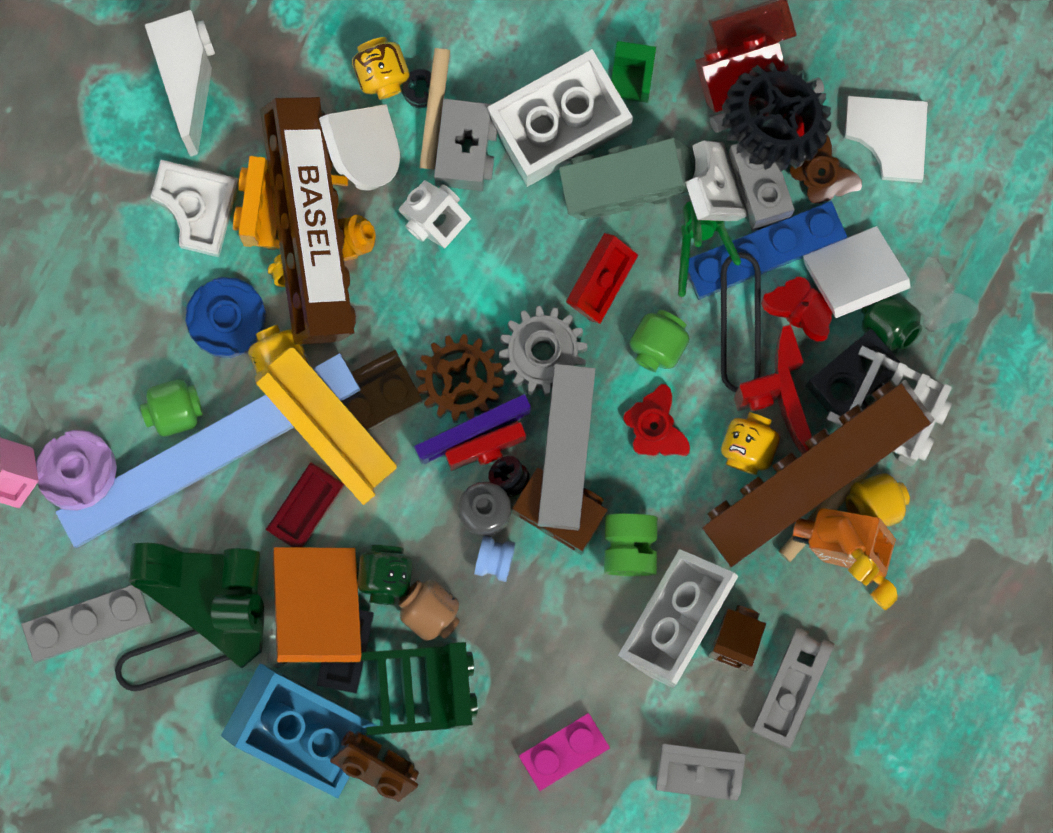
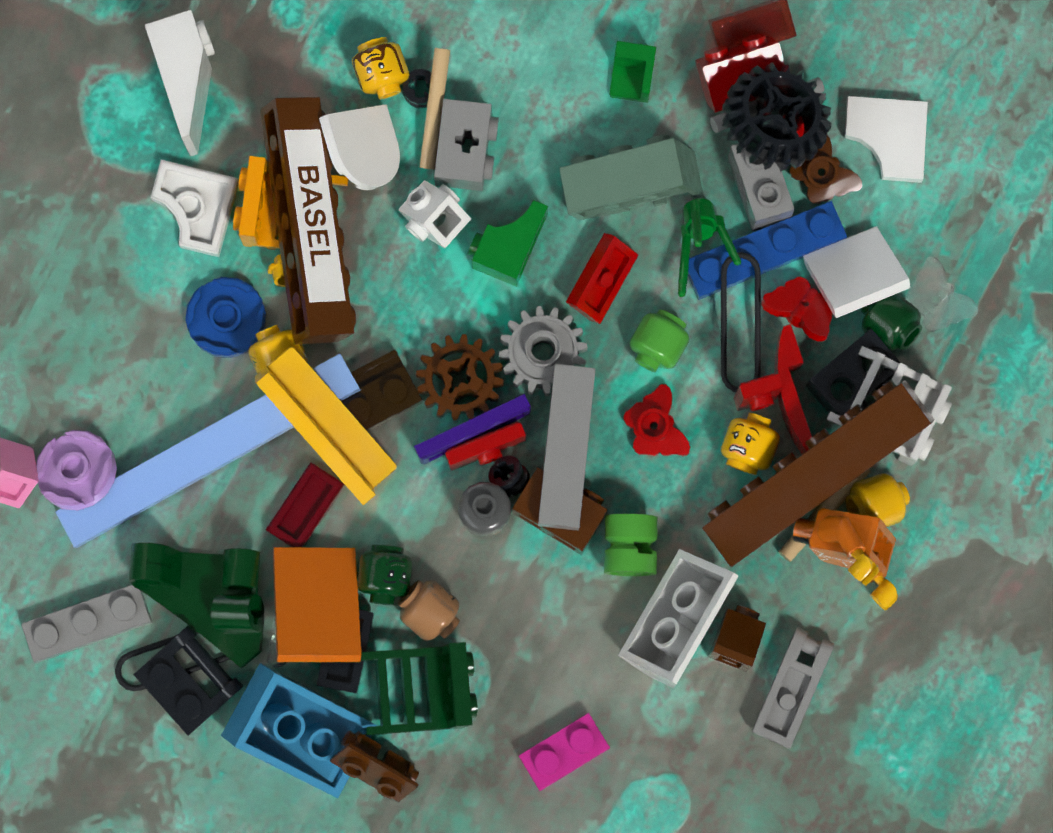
bright green head [140,379,203,437] -> none
light orange plate [338,214,376,261] -> none
light blue wheel [474,536,516,582] -> none
white slope [487,49,633,187] -> none
light grey hinge [656,744,746,801] -> none
white tile [685,140,748,221] -> none
none -> black plate [133,625,243,736]
none -> green arch [468,200,548,287]

